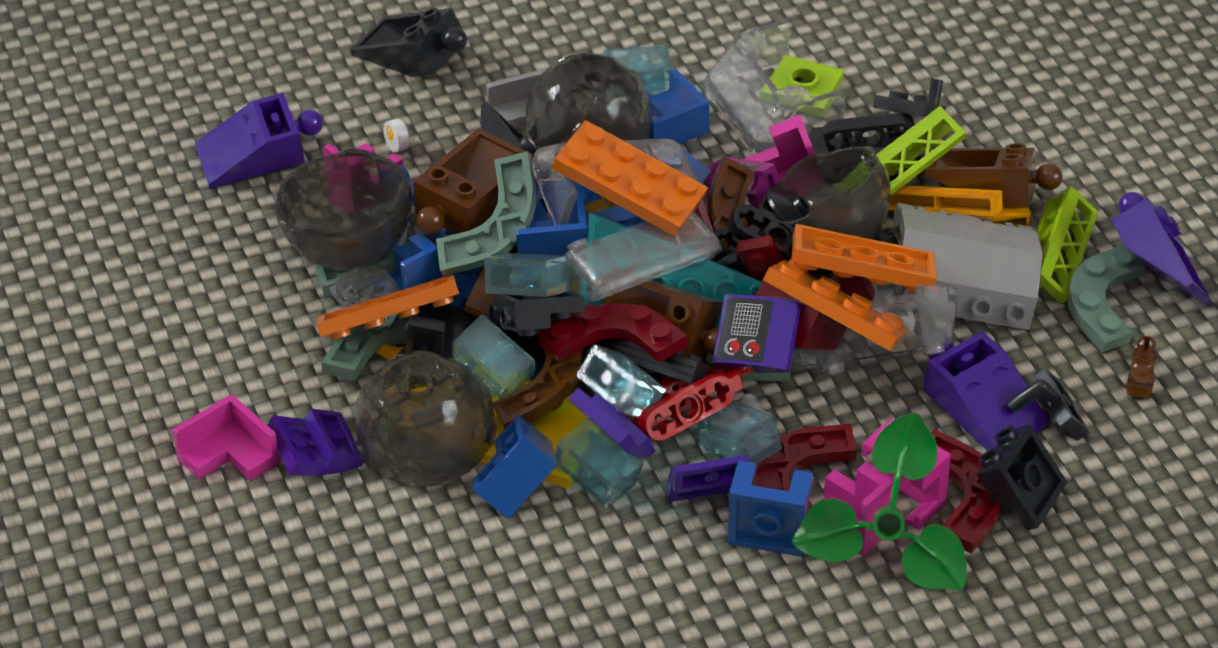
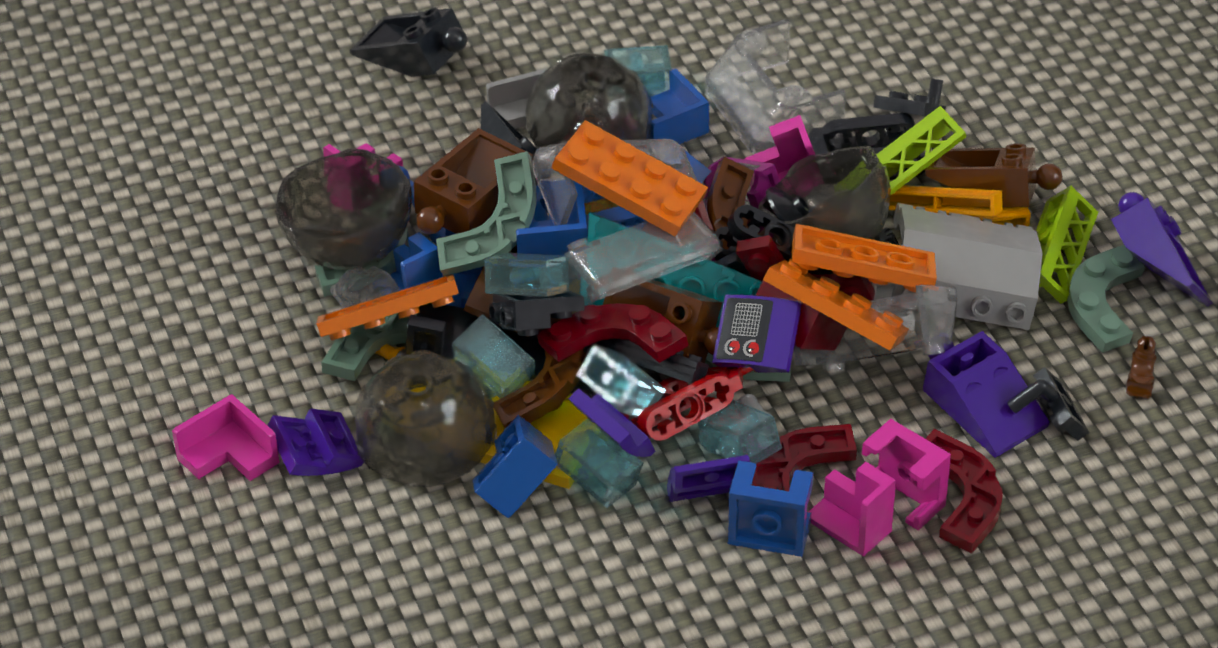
dark purple slope [195,93,323,189] -> none
white tile [384,118,409,153] -> none
lime piece [762,55,845,116] -> none
green plant [792,412,967,590] -> none
black plate [976,424,1068,530] -> none

